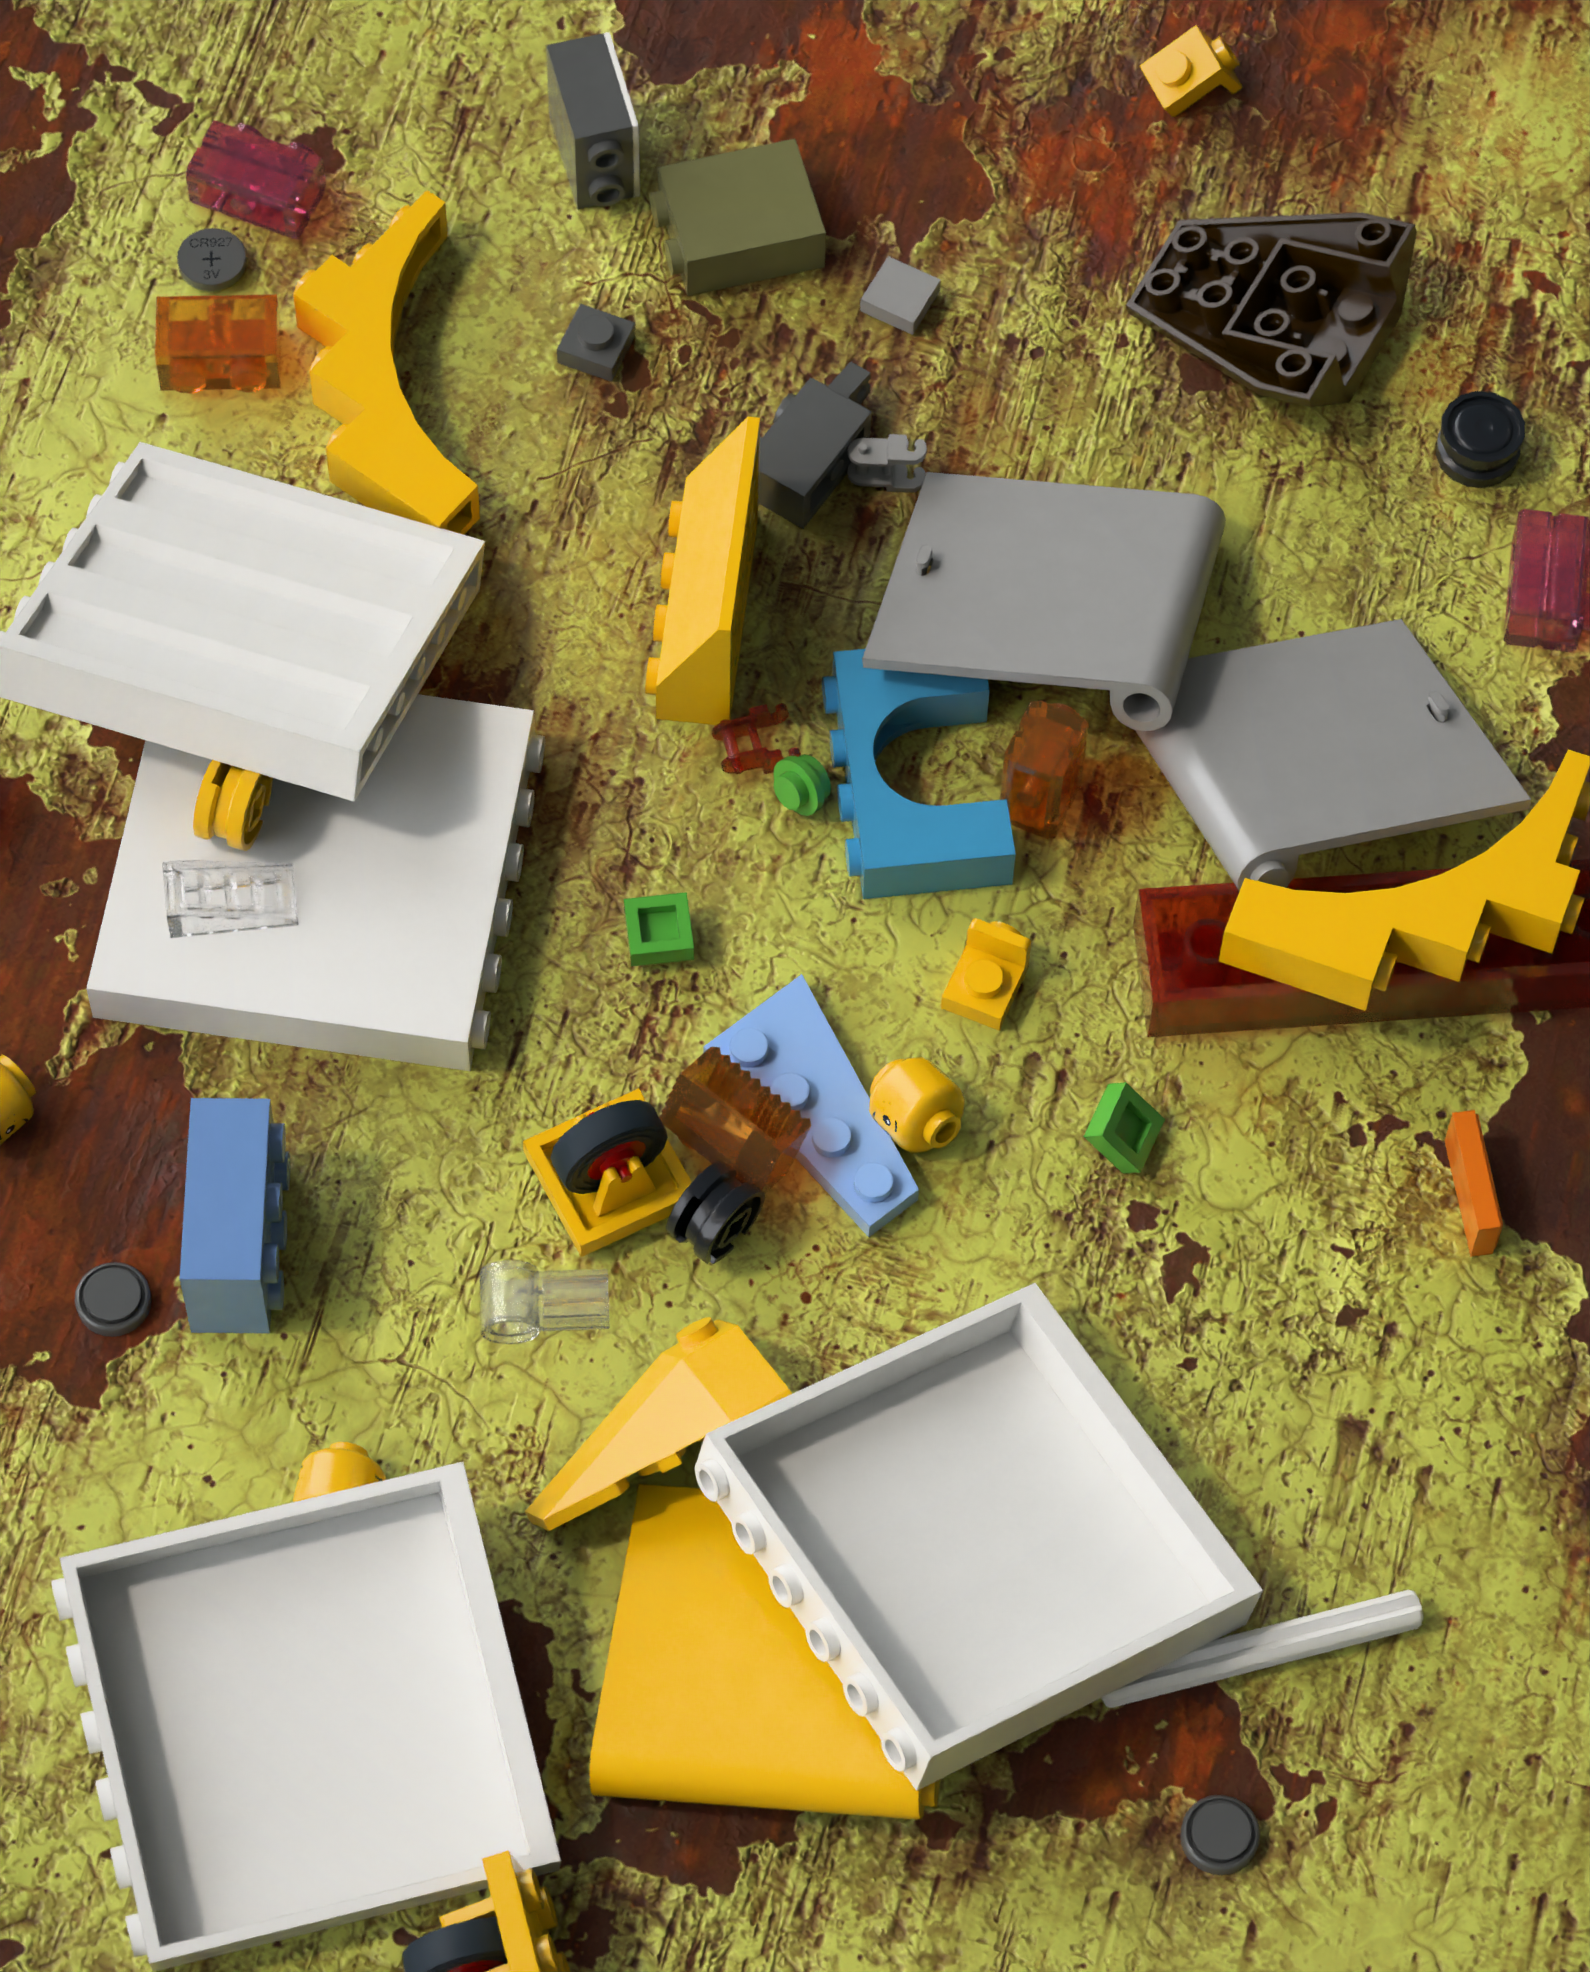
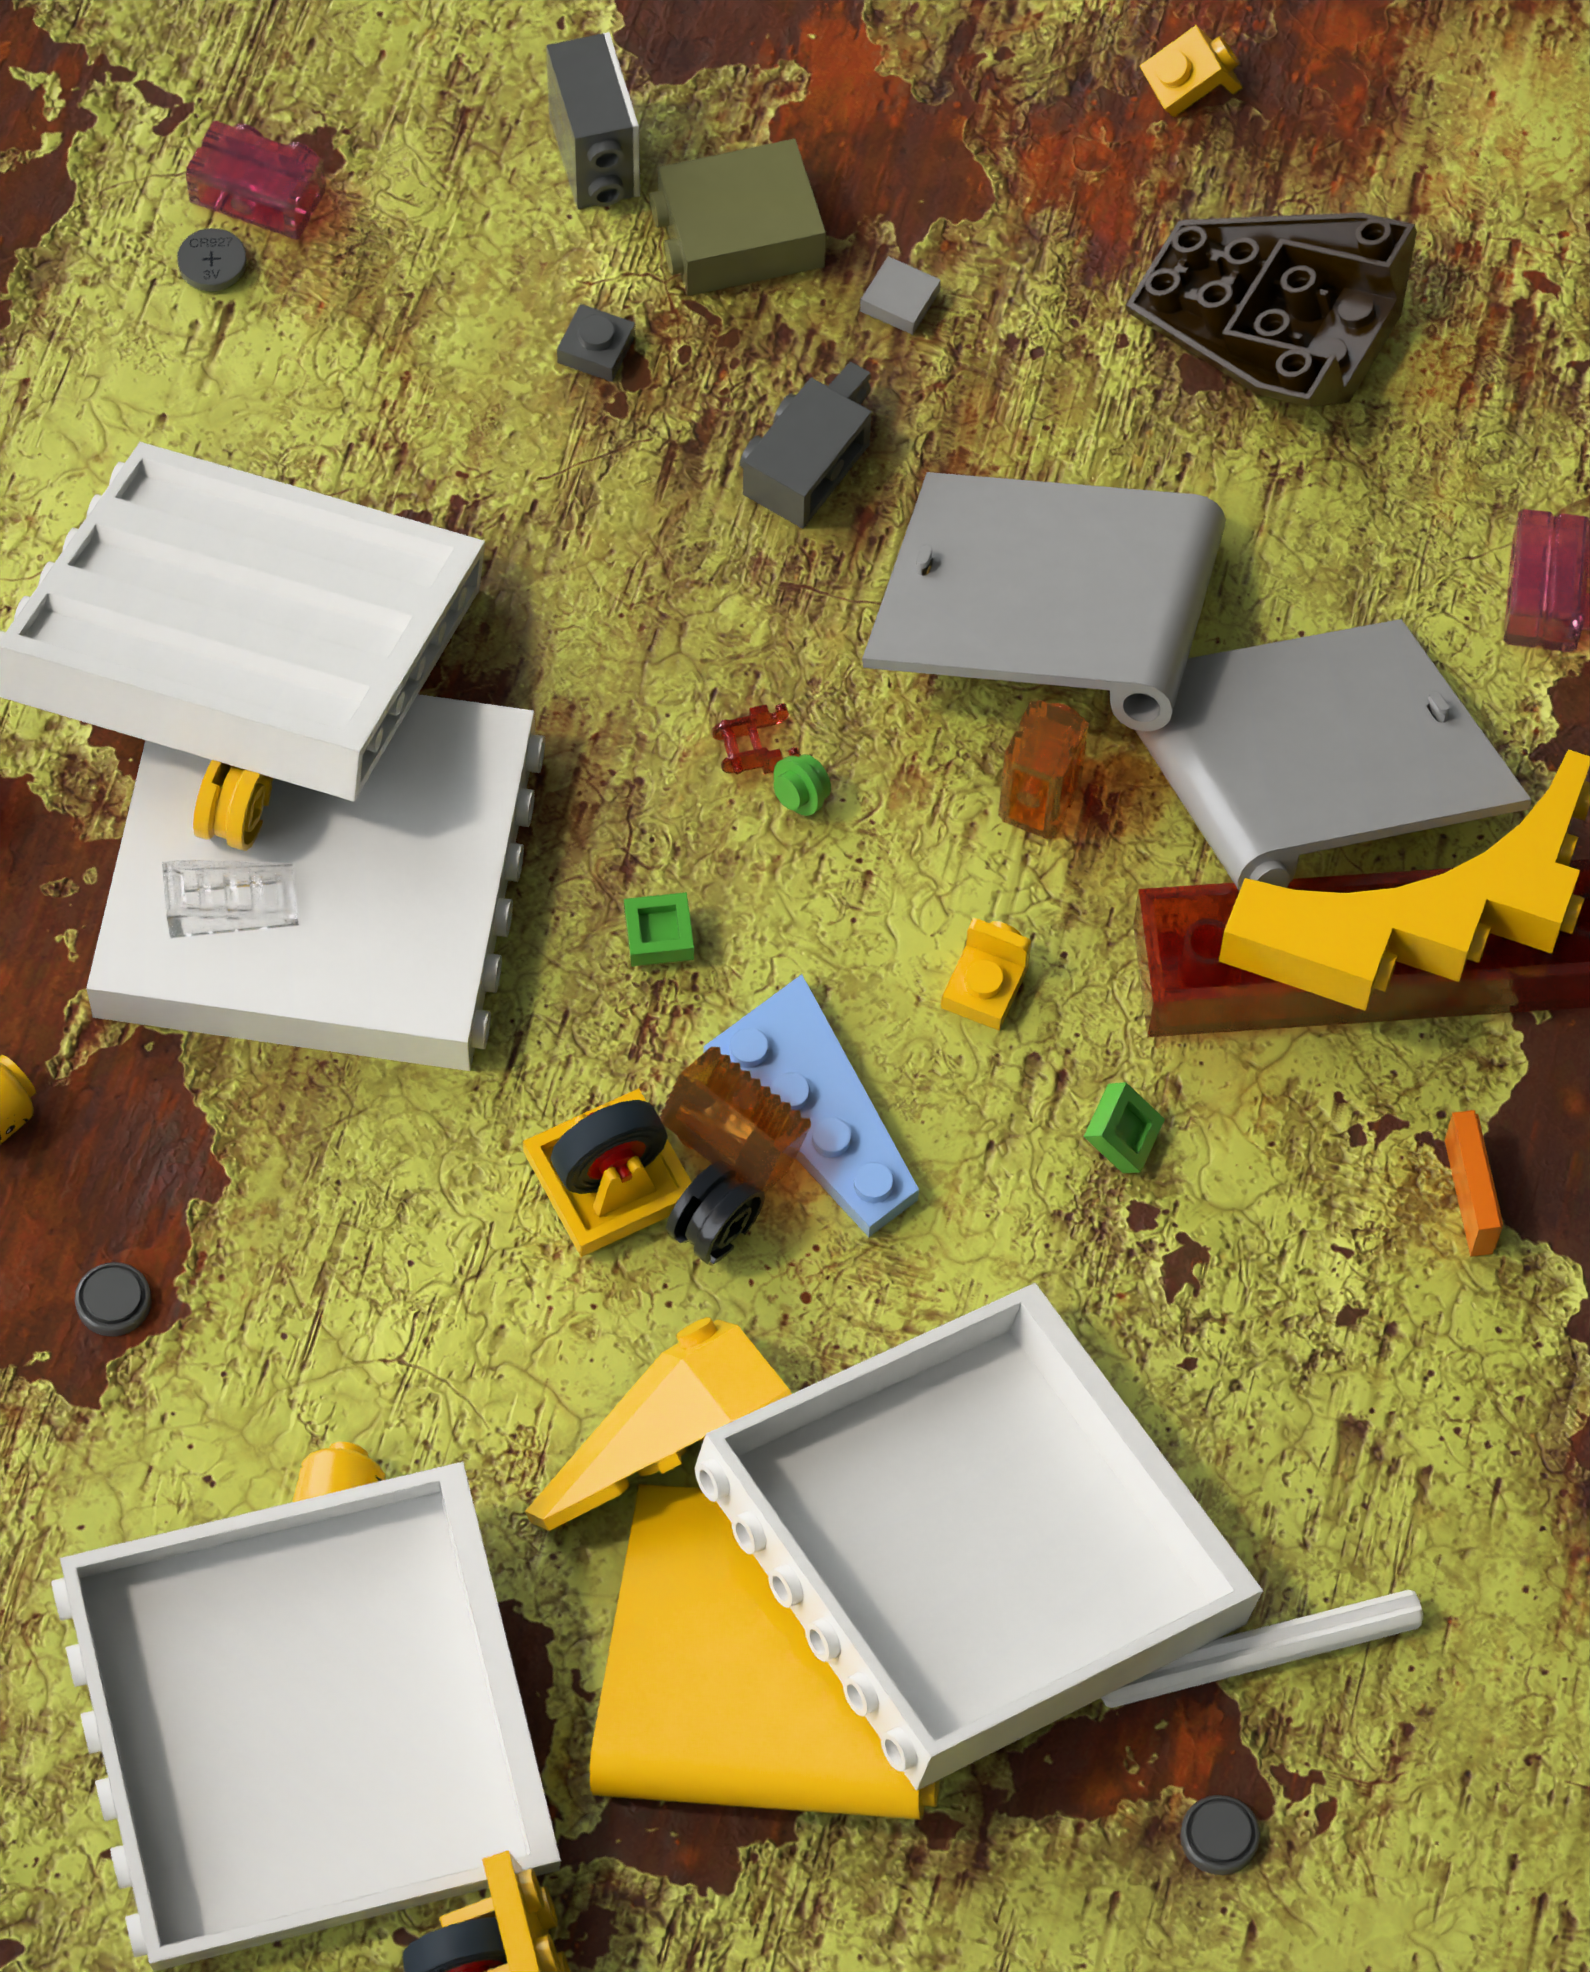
clear orange brick [155,294,281,393] -> none
medium blue brick [180,1098,290,1334] -> none
yellow arch [293,189,481,535] -> none
clear piece [479,1260,609,1344] -> none
yellow slope [645,417,760,727] -> none
dark azure arch [822,649,1016,899] -> none
light grey piece [847,434,927,493] -> none
yellow head [869,1057,965,1153] -> none
black wheel [1436,391,1525,488] -> none

